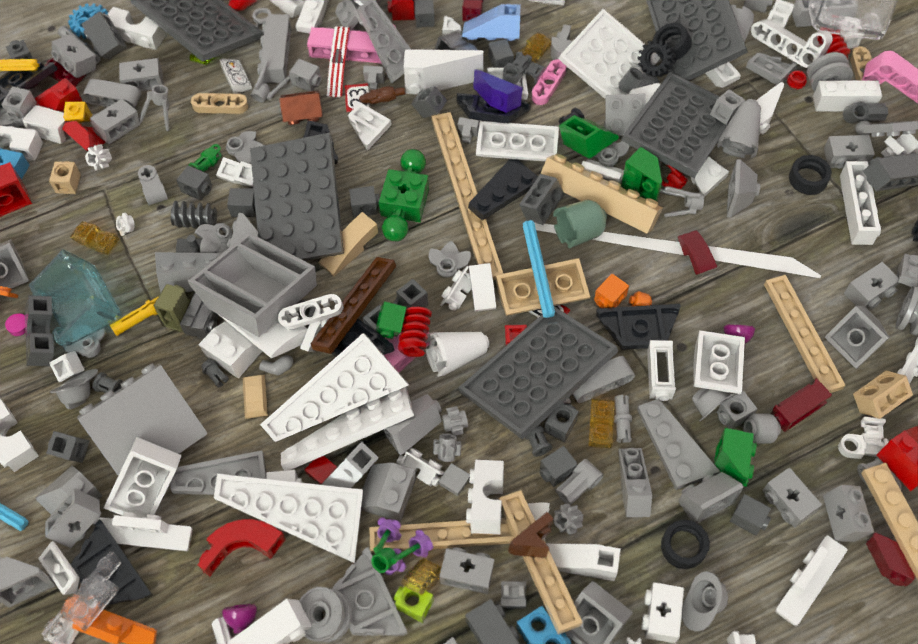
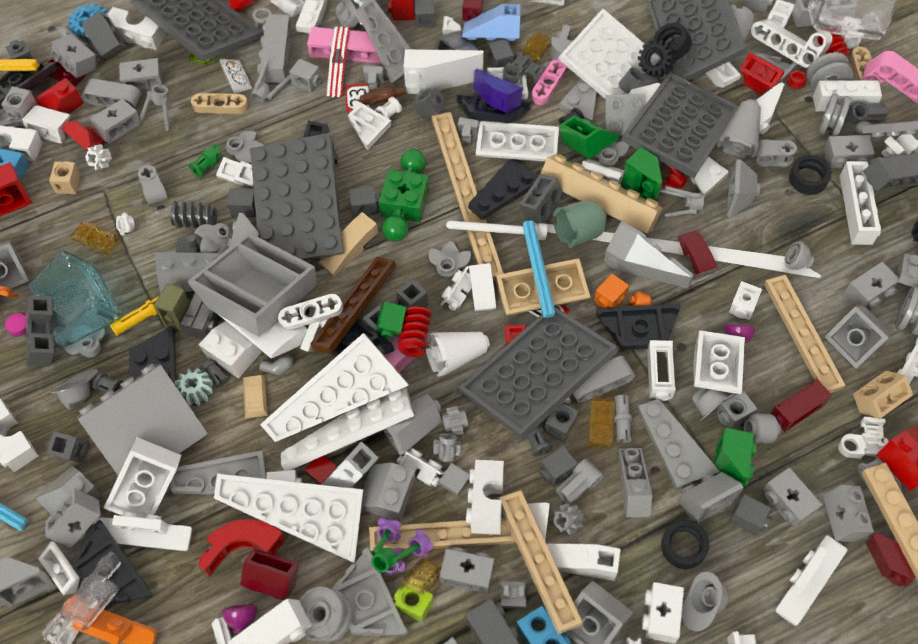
white slope [49,351,84,383] -> none
yellow bracket [63,102,93,123] -> none
dark grey brick [177,166,212,201] -> none
copper slope [279,90,323,125] -> none
reddish brown slope [508,512,554,558] -> none
light grey brick [710,89,745,125] -> none
none -> black wing [129,326,177,385]
none -> light aqua gear [175,368,213,407]
none -> dark red brick [240,549,299,600]
none -> white bush [376,97,402,119]
none -> white piece [446,221,547,240]
none -> light grey wing [559,79,596,121]
none -> light grey wedge [604,221,694,288]
none -> white brick [729,281,762,320]
none -> red slope [739,52,785,95]
none -> light grey piece [756,139,797,167]
none -> light grey brick [784,241,814,270]
none -> light grey wheel [818,93,851,136]

